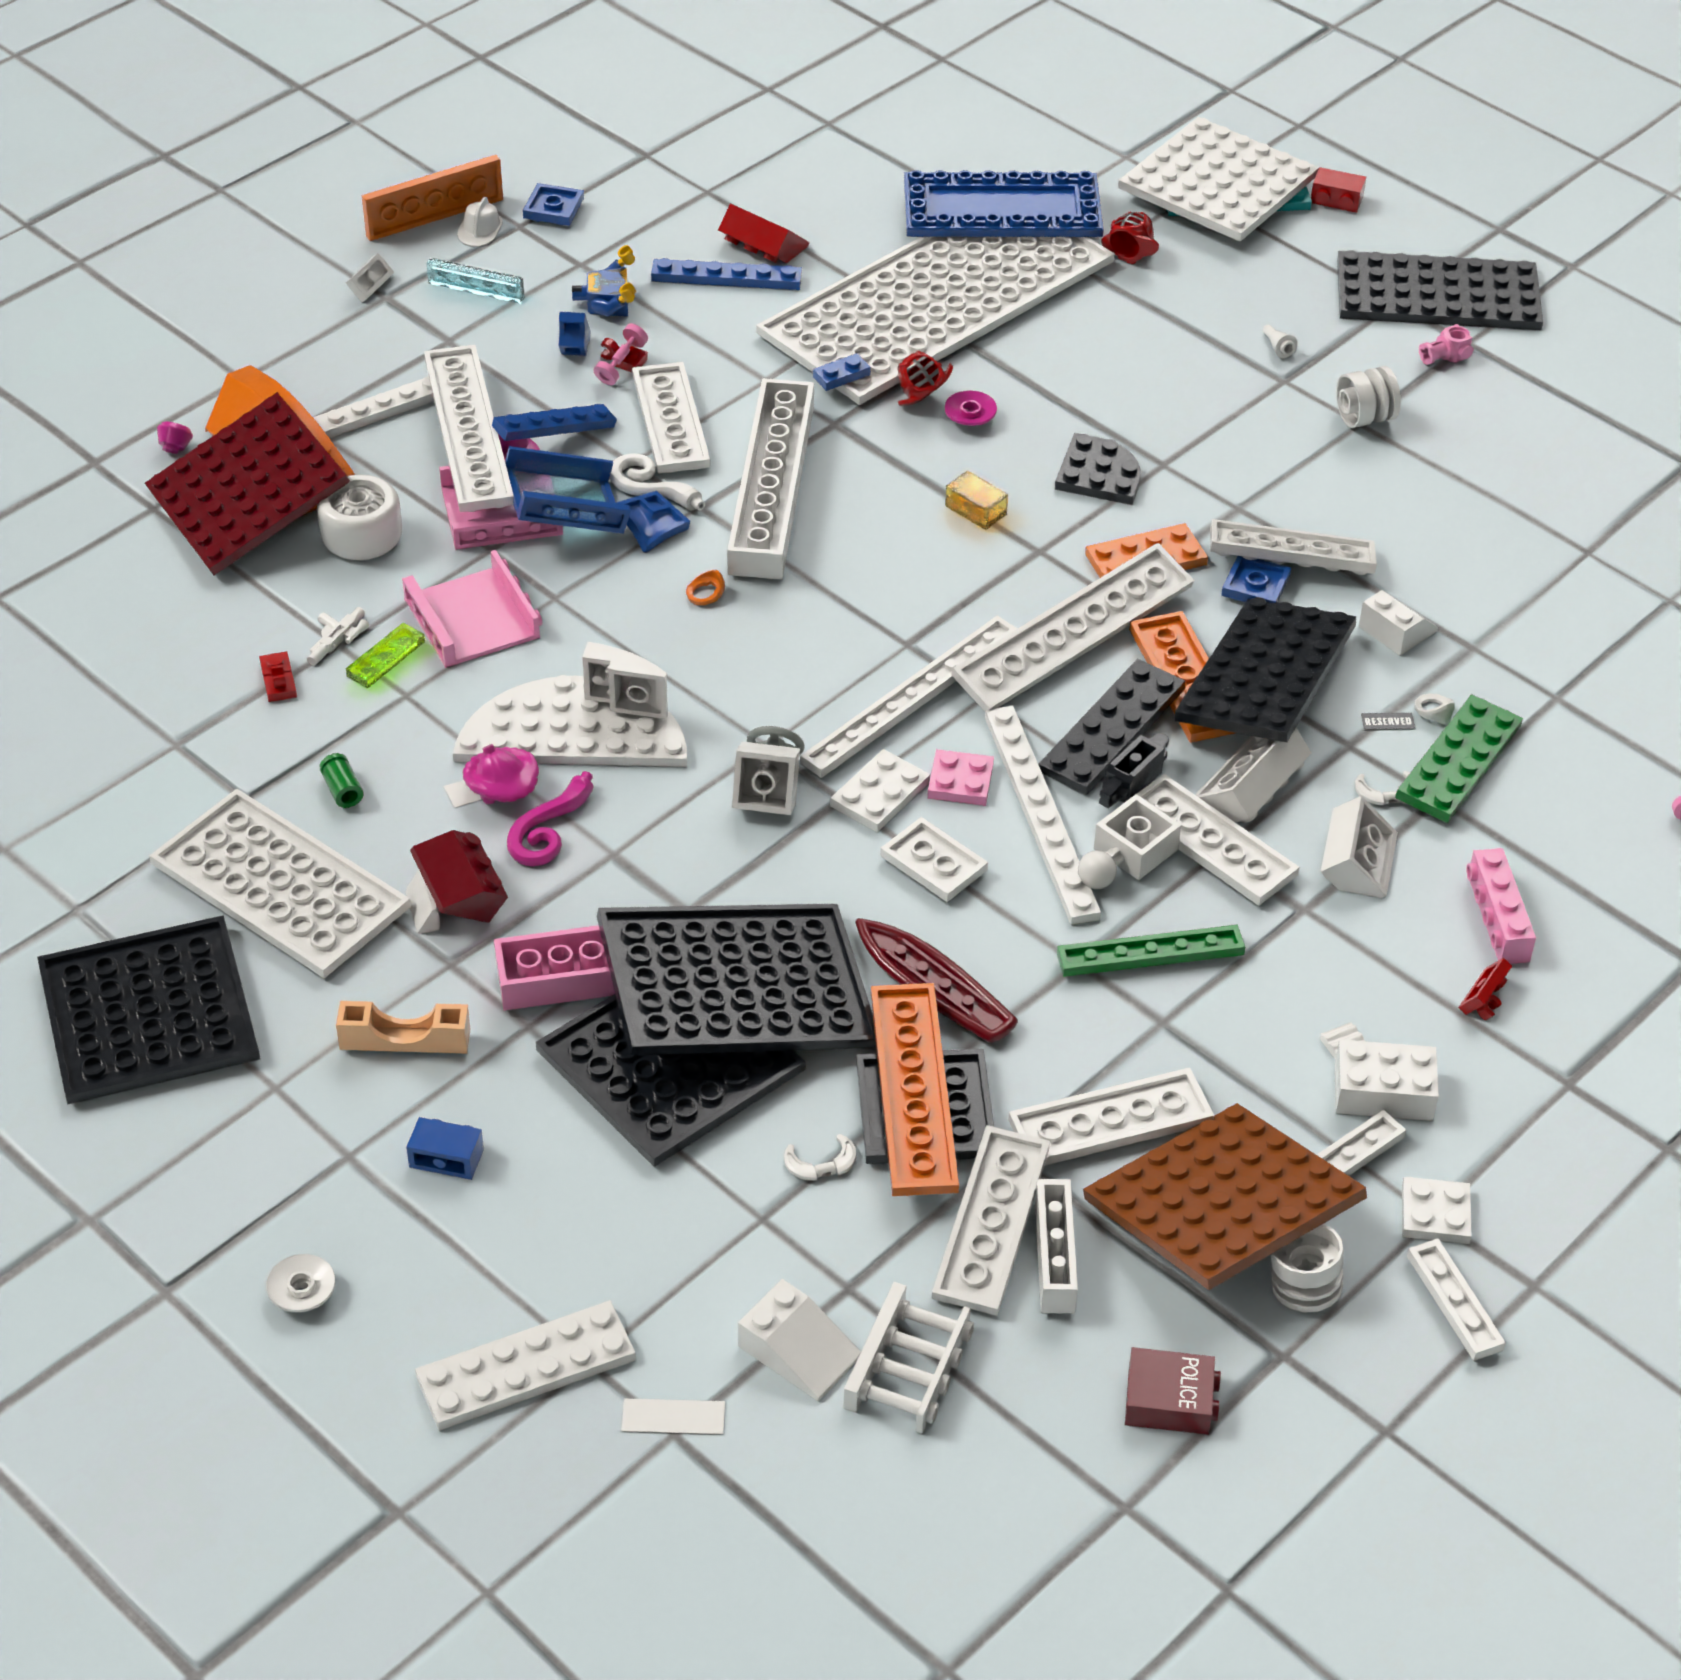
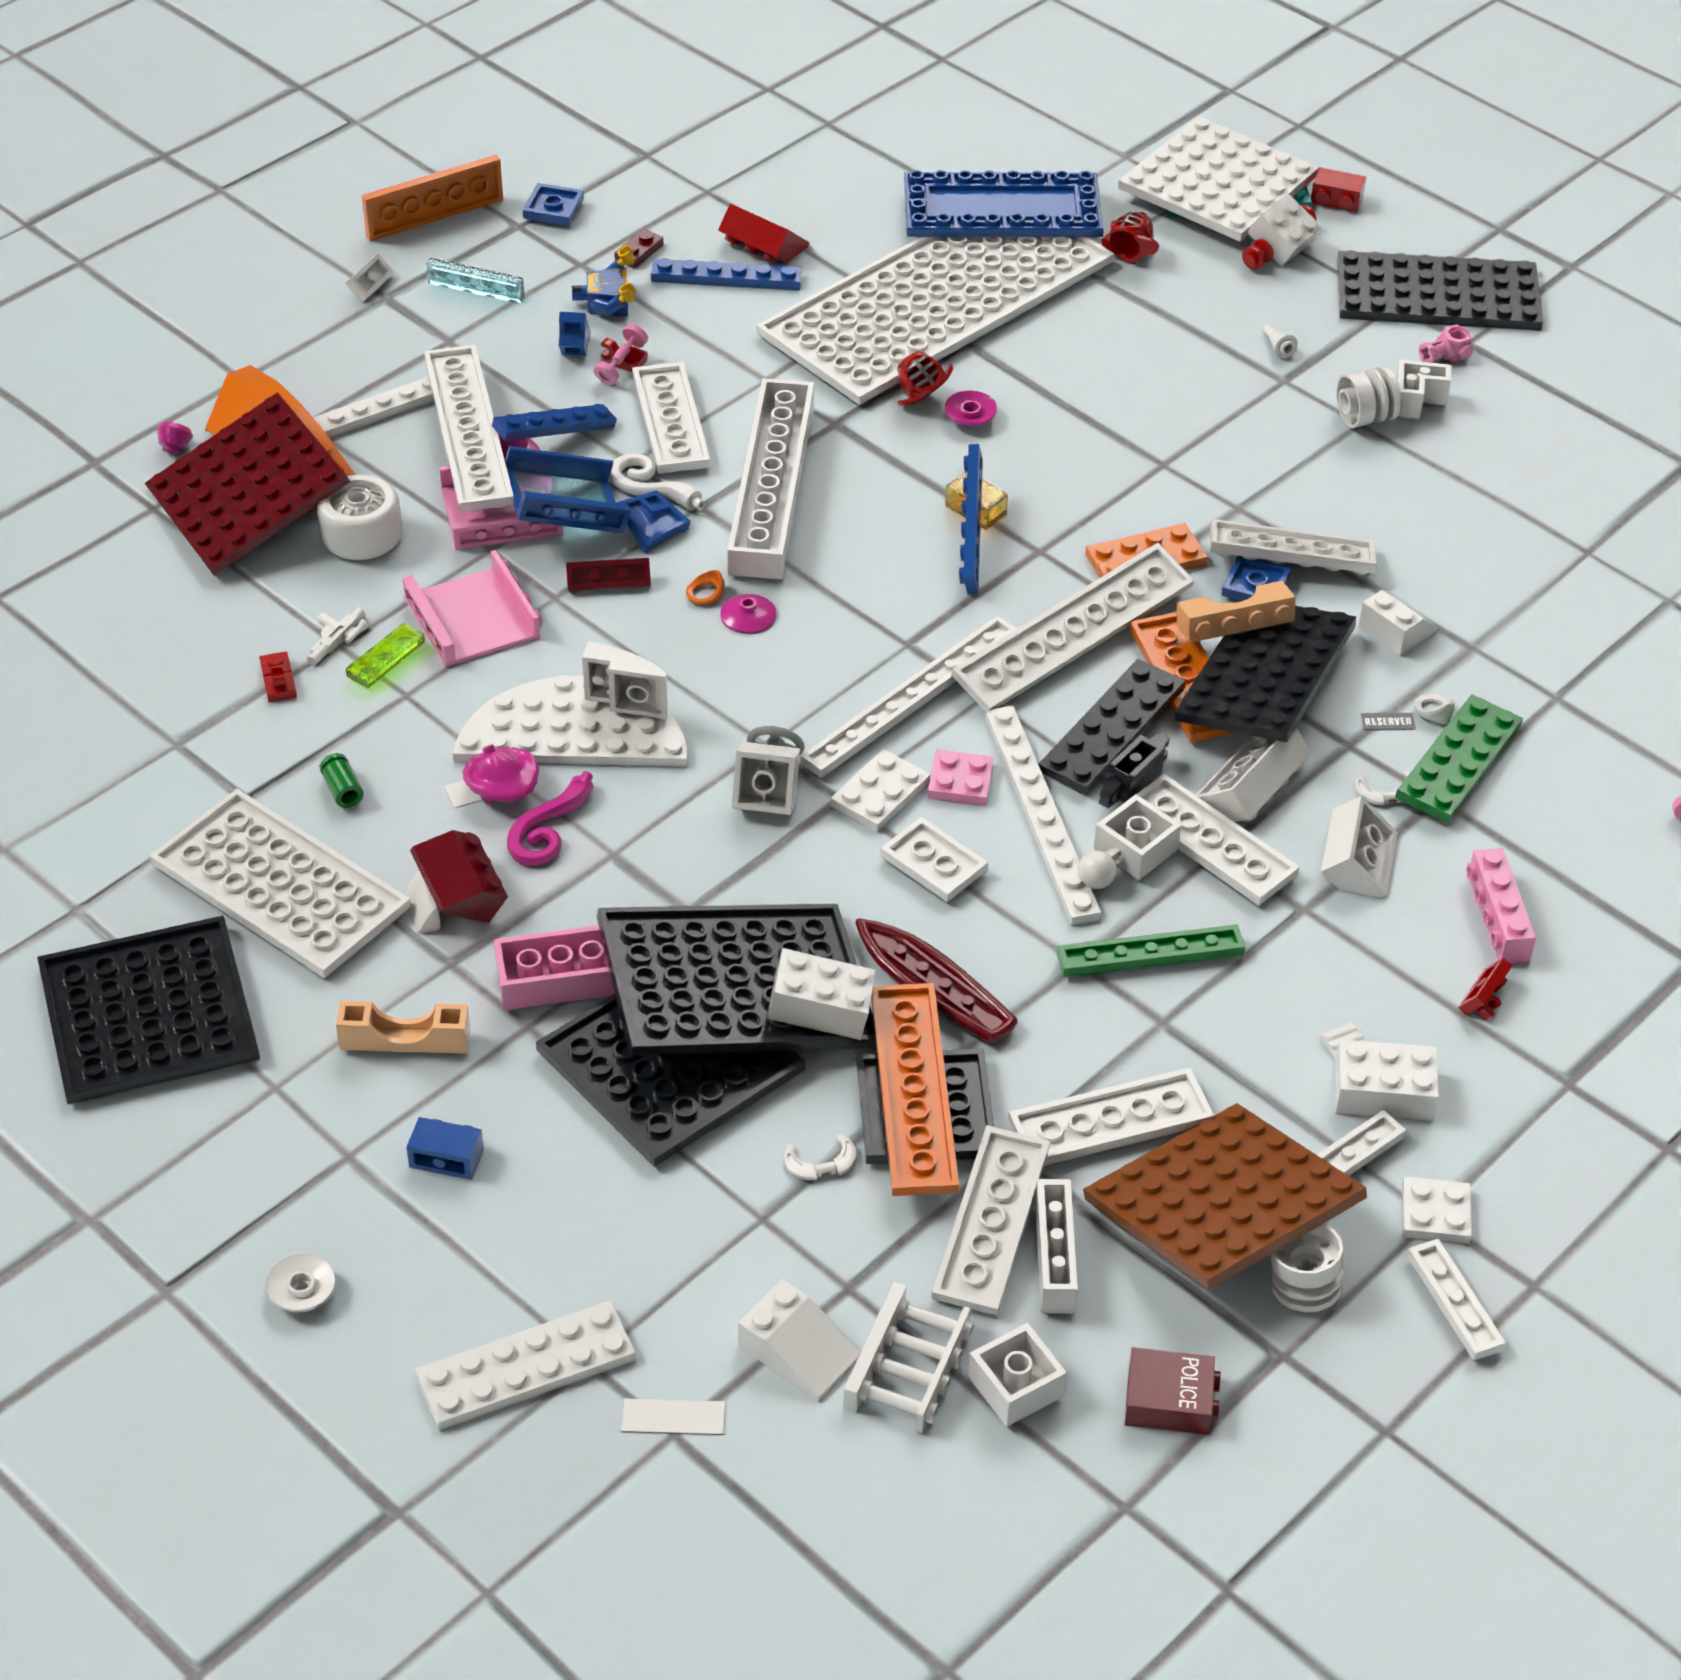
white piece [457,197,503,247] -> none
blue plate [813,353,871,391] -> none
plate [1055,433,1141,505] -> none
none -> dark red plate [566,558,651,591]
none -> plate [614,229,664,269]
none -> dark pink dish [720,594,776,634]
none -> white brick [767,948,875,1040]
none -> blue plate [959,444,983,595]
none -> white brick [968,1323,1067,1427]
none -> light nougat arch [1177,581,1296,643]
none -> white brick [1242,194,1323,270]
none -> white brick [1396,360,1452,419]

